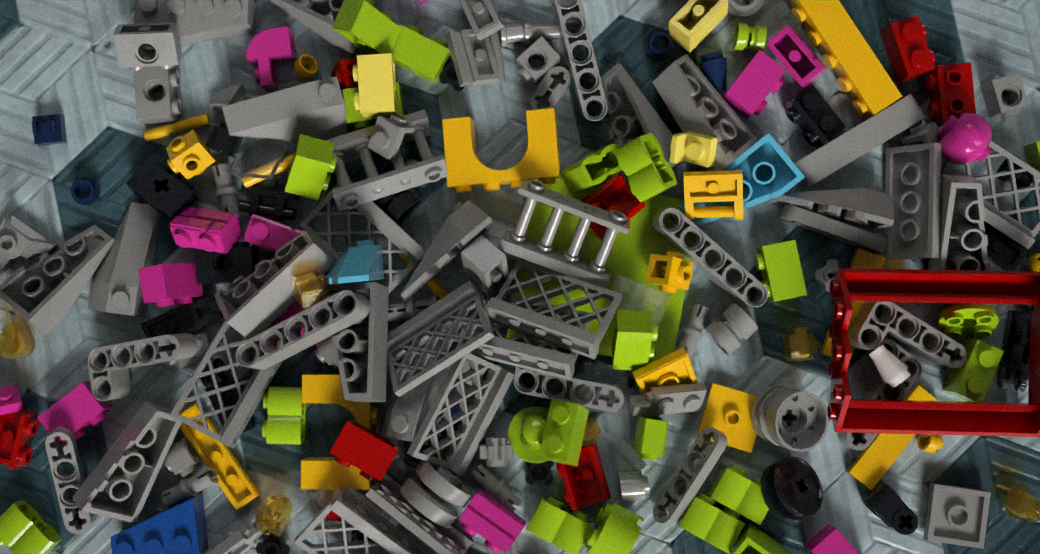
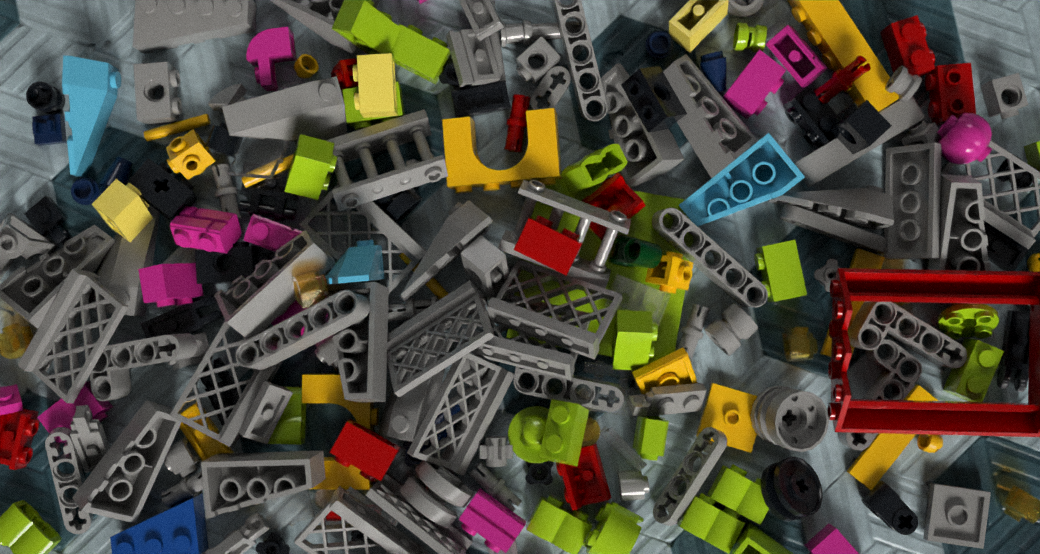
light grey brick [113,22,182,71] -> none
clear yellow plate [255,495,292,536] -> none
light grey bracket [367,113,415,160] -> none
lime brick [615,133,677,202] -> none
light yellow bracket [669,131,718,168] -> none
yellow plate [683,170,743,221] -> none
white cone [868,344,911,388] -> none
none -> light grey fence [18,269,129,403]
none -> black plate [24,196,73,245]
none -> black wheel [26,82,65,114]
none -> medium azure wedge [62,55,121,178]
none -> light grey hinge [70,405,110,473]
none -> light yellow brick [92,179,153,242]
none -> dark blue cone [98,157,133,194]
none -> light grey wedge [201,451,326,519]
none -> light grey plate [239,381,293,444]
none -> black plate [451,81,511,118]
none -> red pin [504,94,531,153]
none -> red brick [514,215,583,276]
none -> dark green piece [608,235,662,269]
none -> black brick [621,66,687,133]
none -> red pin [815,56,871,103]
none -> black brick [830,100,892,154]
none -> light grey wheel [885,66,922,102]

